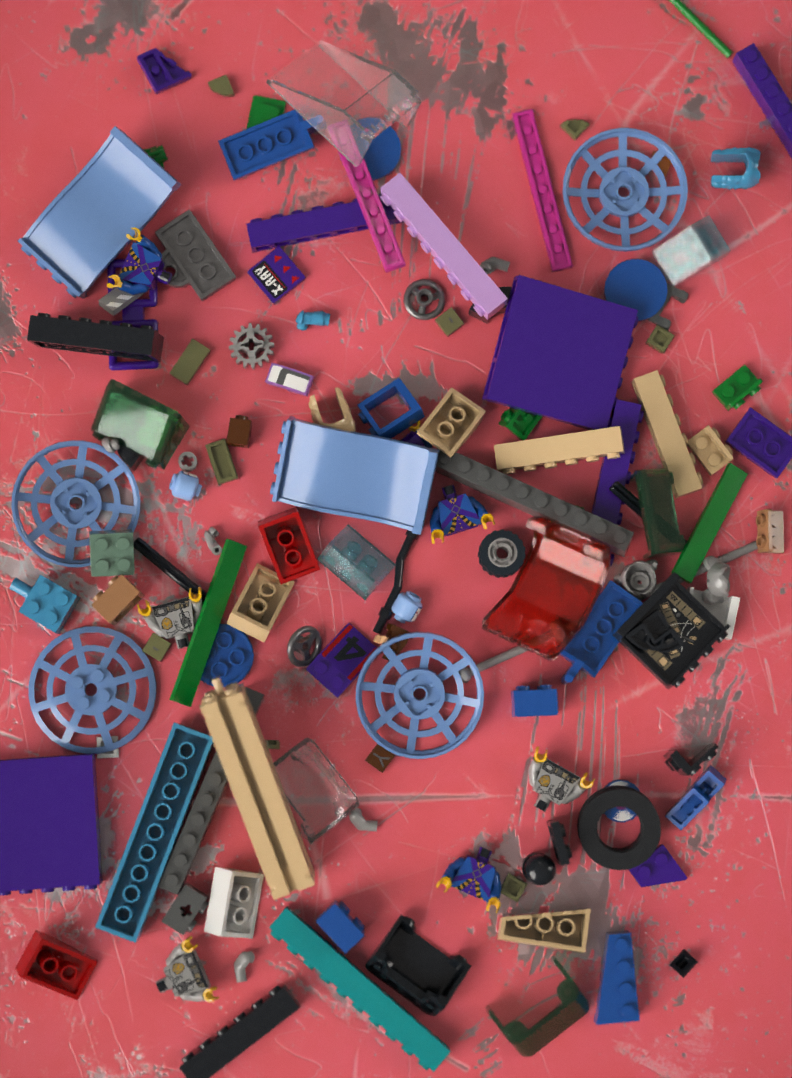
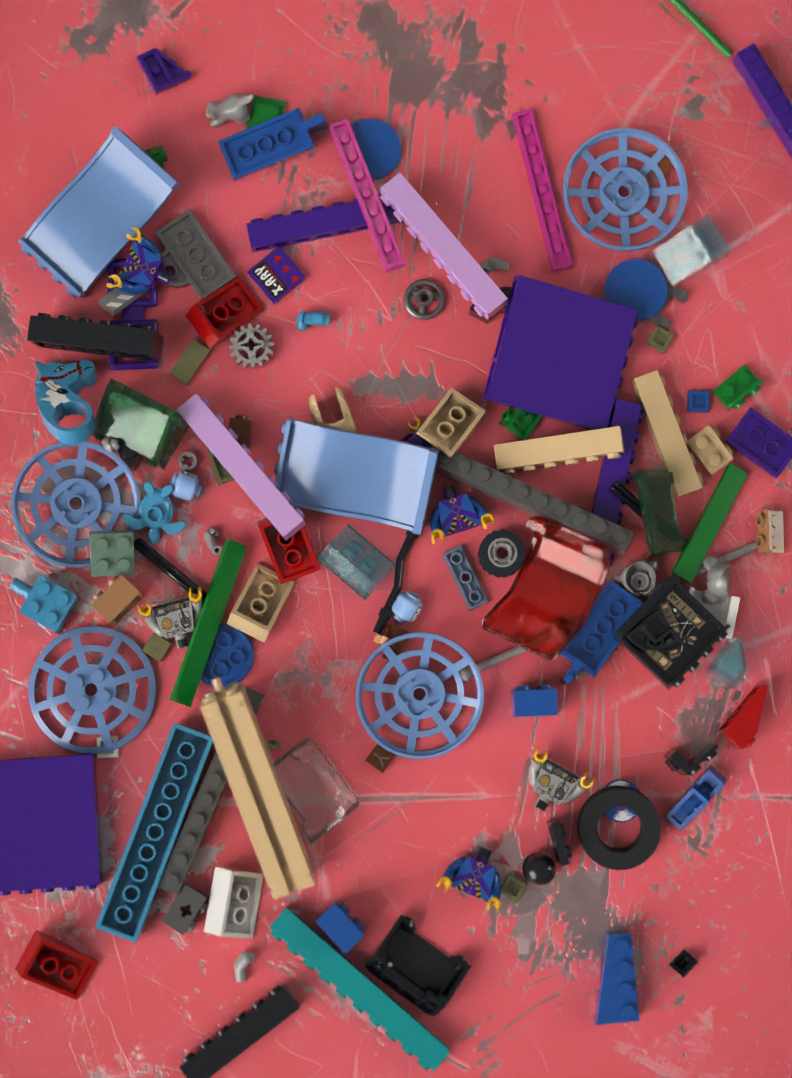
torso [156,936,219,1002] -> none
olive tile [207,75,235,97] -> none
slope [265,363,314,397] -> none
clear windscreen [266,41,422,167] -> none
flat silver piece [287,626,322,667] -> none
dark purple slope [306,623,377,698] -> none
light grey arm [349,808,377,832] -> none
blue window [357,378,425,439] -> none
olive tile [435,307,464,337] -> none
windscreen [485,955,589,1057] -> none
tan wedge [497,909,591,953] -> none
olive tile [560,120,590,141] -> none
dark purple wing [628,844,687,887] -> none
dark azure piece [711,147,761,190] -> none
none -> dark azure animal [35,360,97,445]
none -> dark azure animal [123,482,186,545]
none -> lavender brick [177,394,306,541]
none -> red slope [185,277,264,349]
none -> light grey animal [206,93,254,128]
none -> sand blue tile [442,545,489,611]
none -> blue tile [687,390,710,413]
none -> clear light blue slope [703,637,747,690]
none -> red slope [716,683,768,749]

